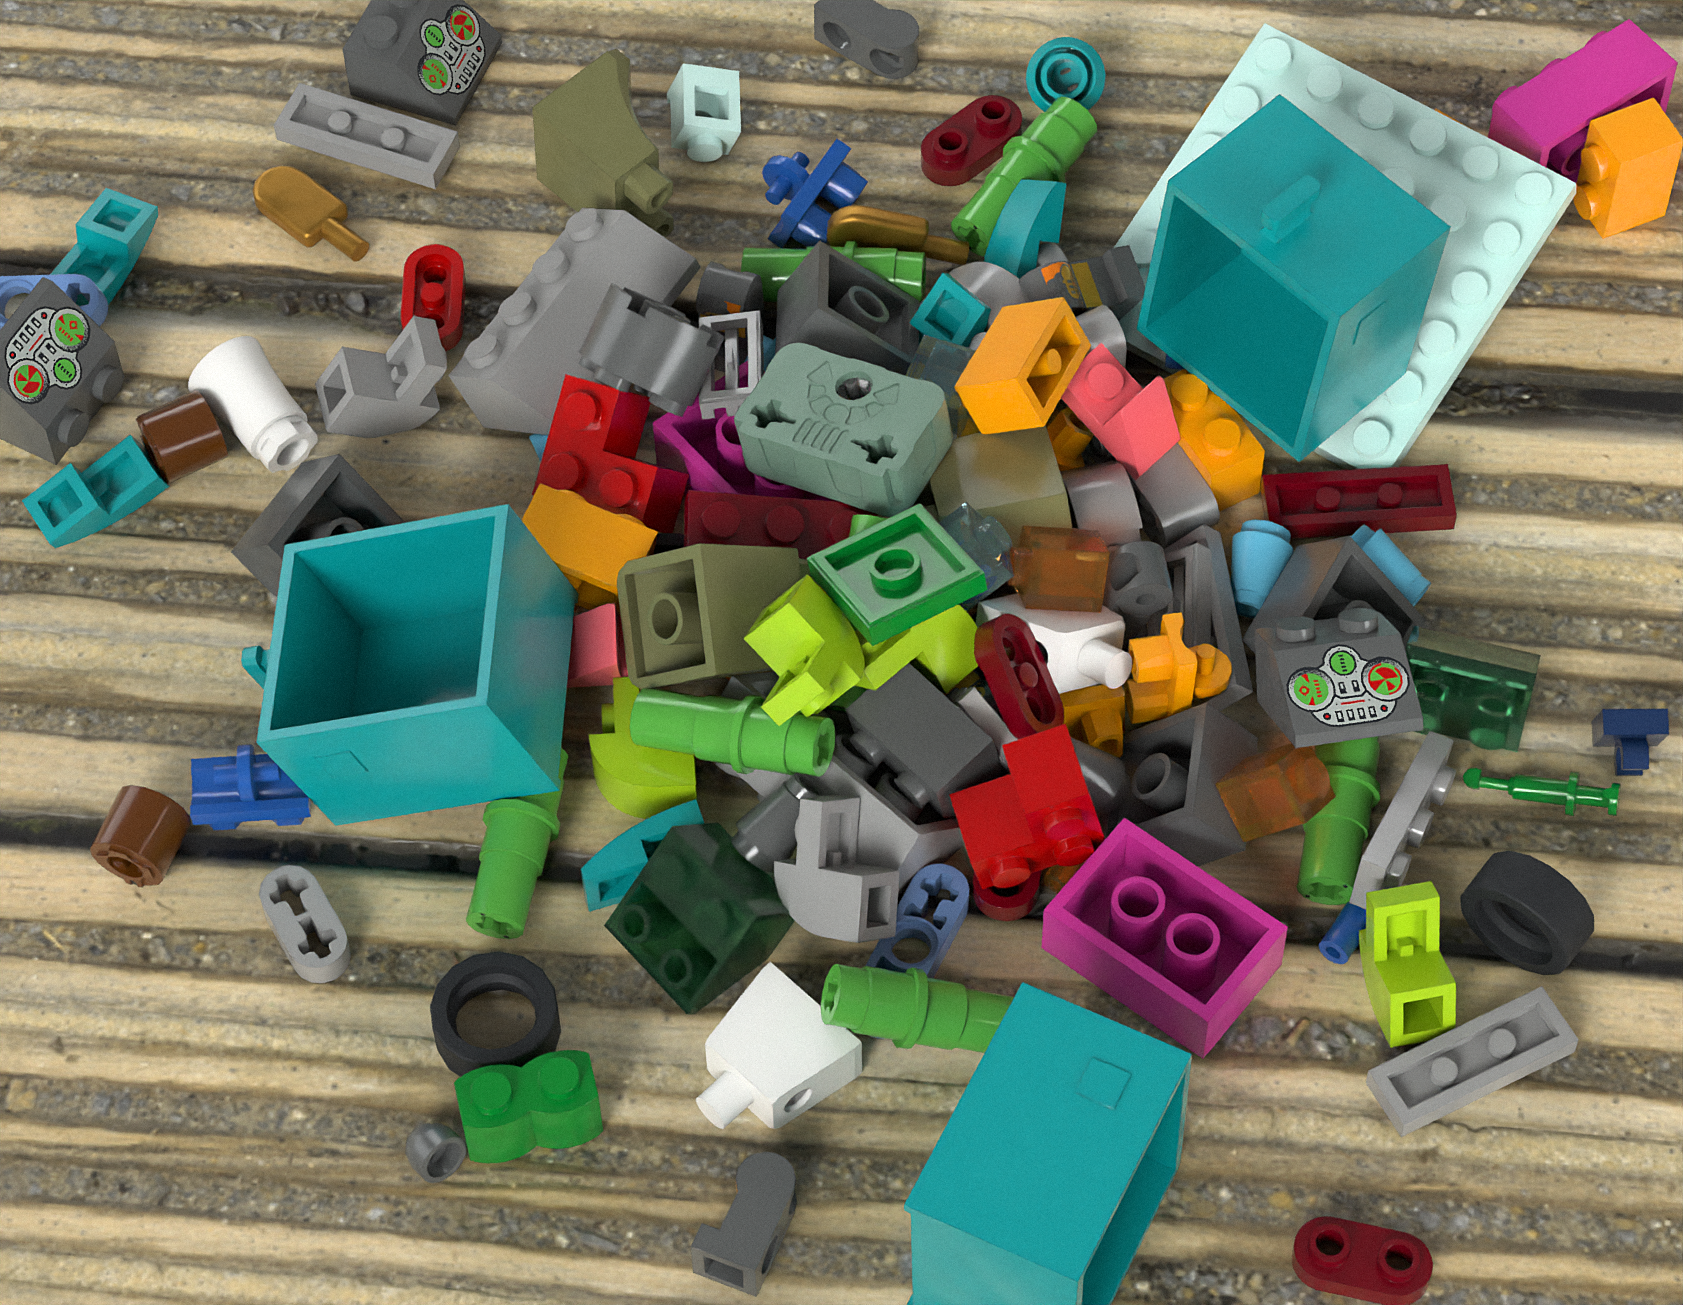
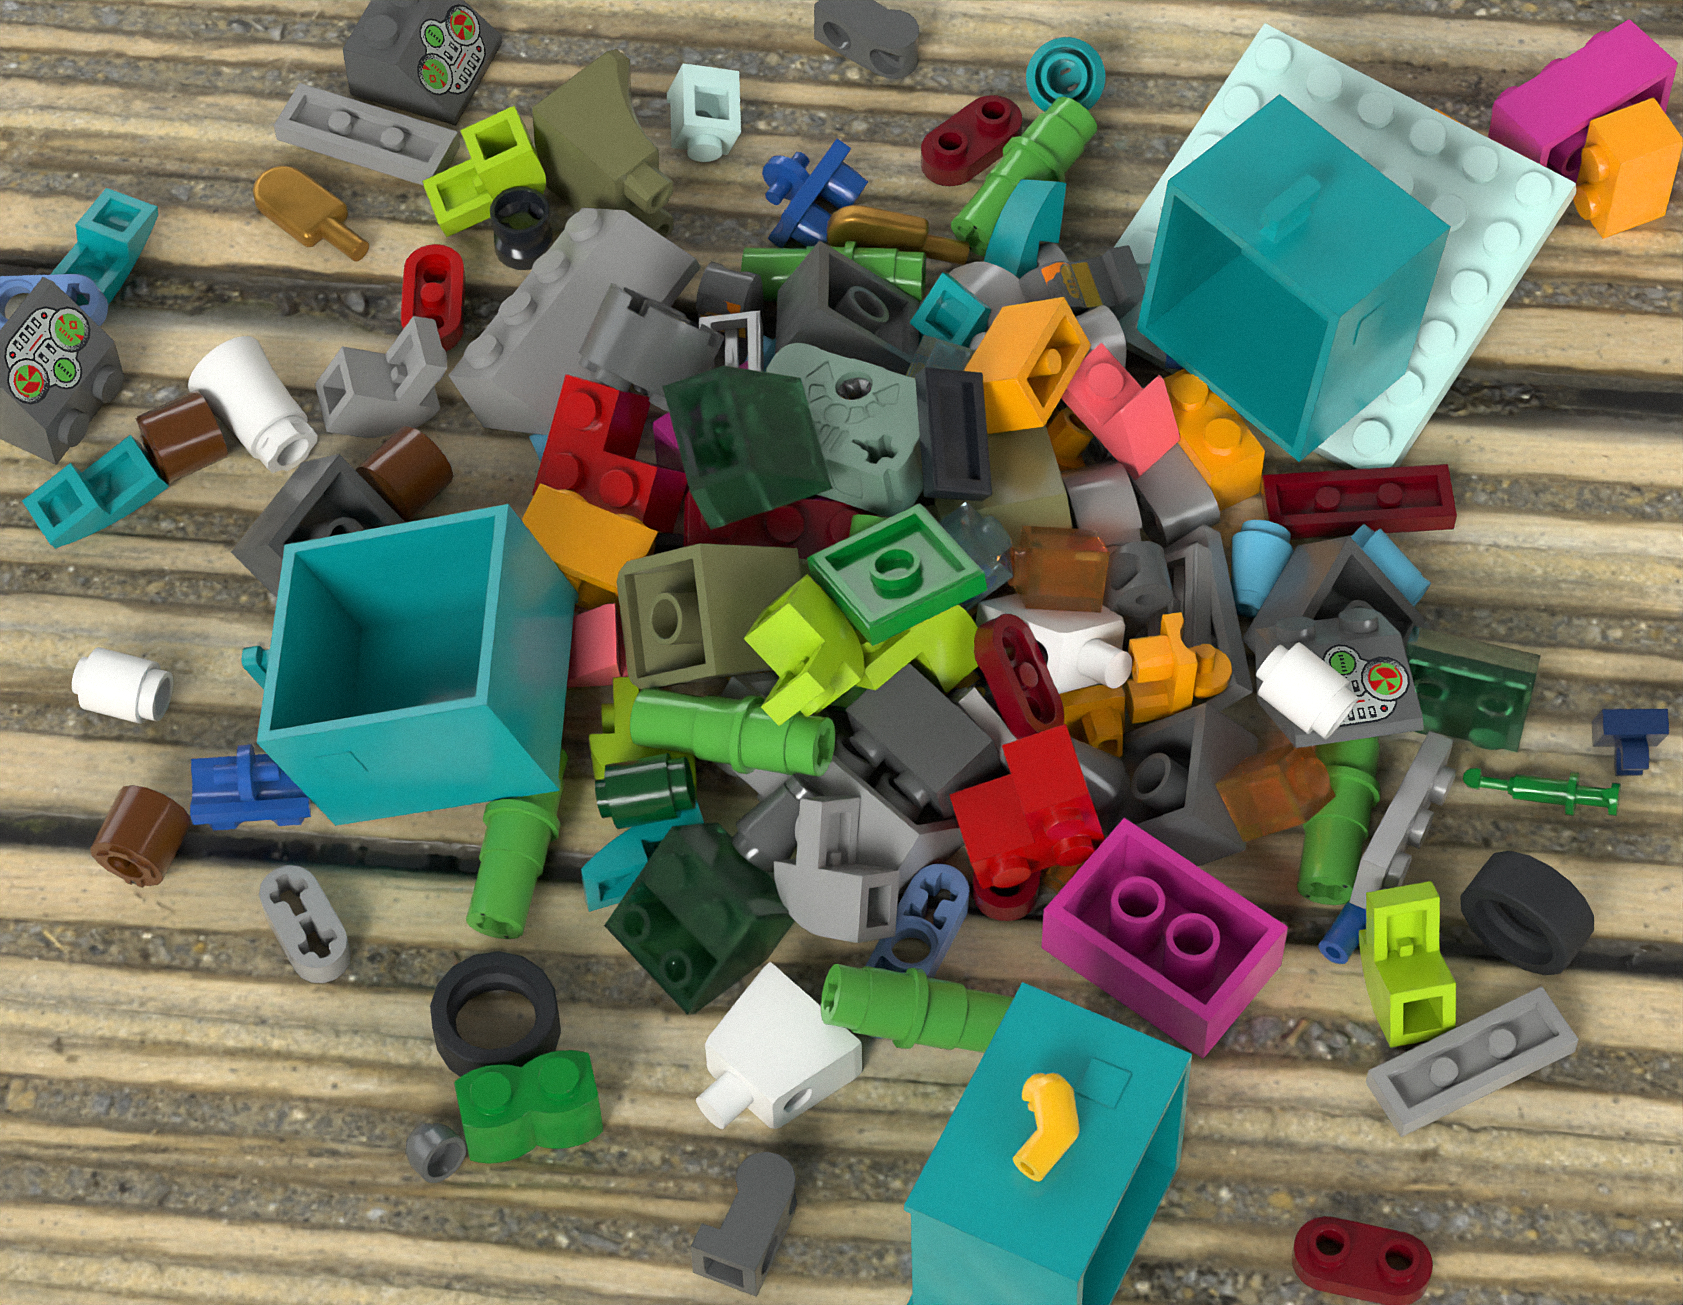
none -> white brick [72,647,173,724]
none -> reddish brown piece [356,426,454,522]
none -> lime brick [422,105,546,238]
none -> black wheel [490,187,553,270]
none -> dark green brick [595,753,696,829]
none -> clear green slope [662,365,833,530]
none -> black tile [915,367,992,502]
none -> yellow arm [1013,1073,1080,1182]
none -> white brick [1256,642,1359,739]

